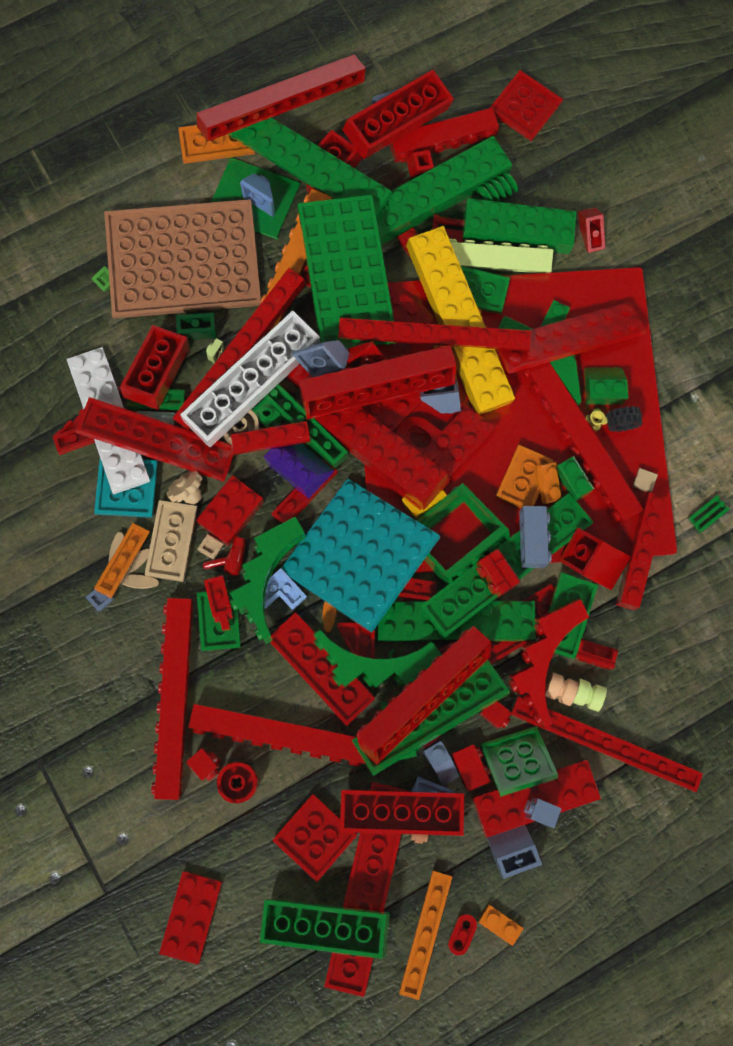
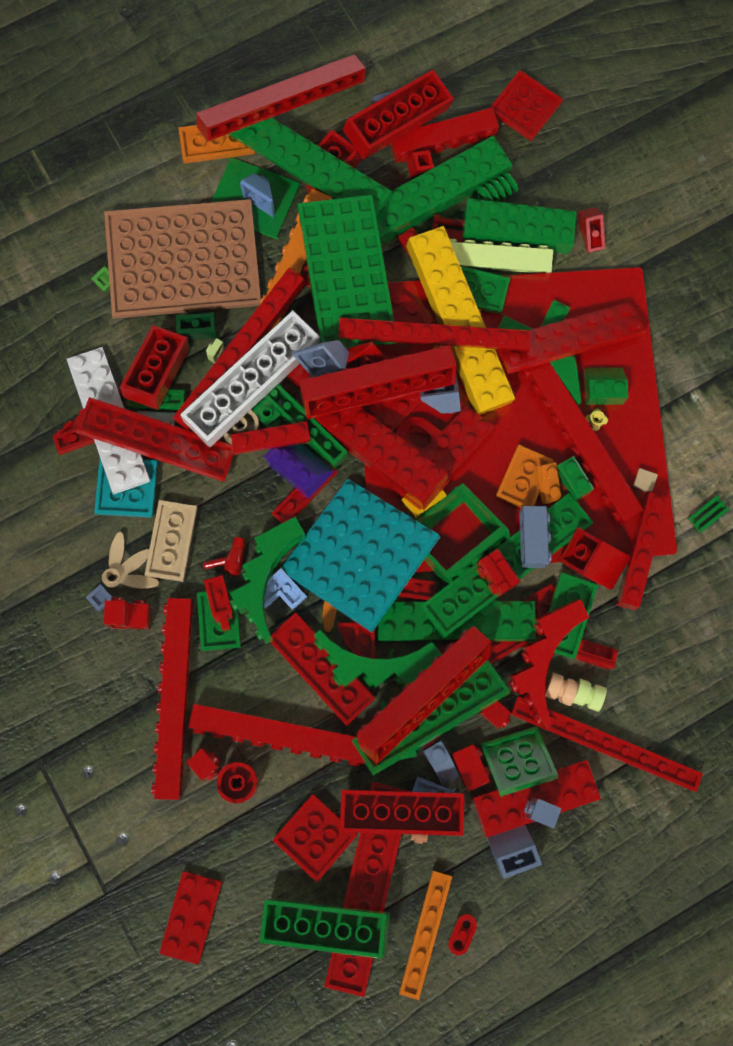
orange plate [94,523,150,599] -> none
tan plant [166,471,203,505] -> none
red brick [196,475,264,547] -> none
tan tile [197,534,224,560] -> none
orange plate [478,904,524,946] -> none
black tyre [606,406,643,432] -> none
none -> red brick [104,597,151,629]

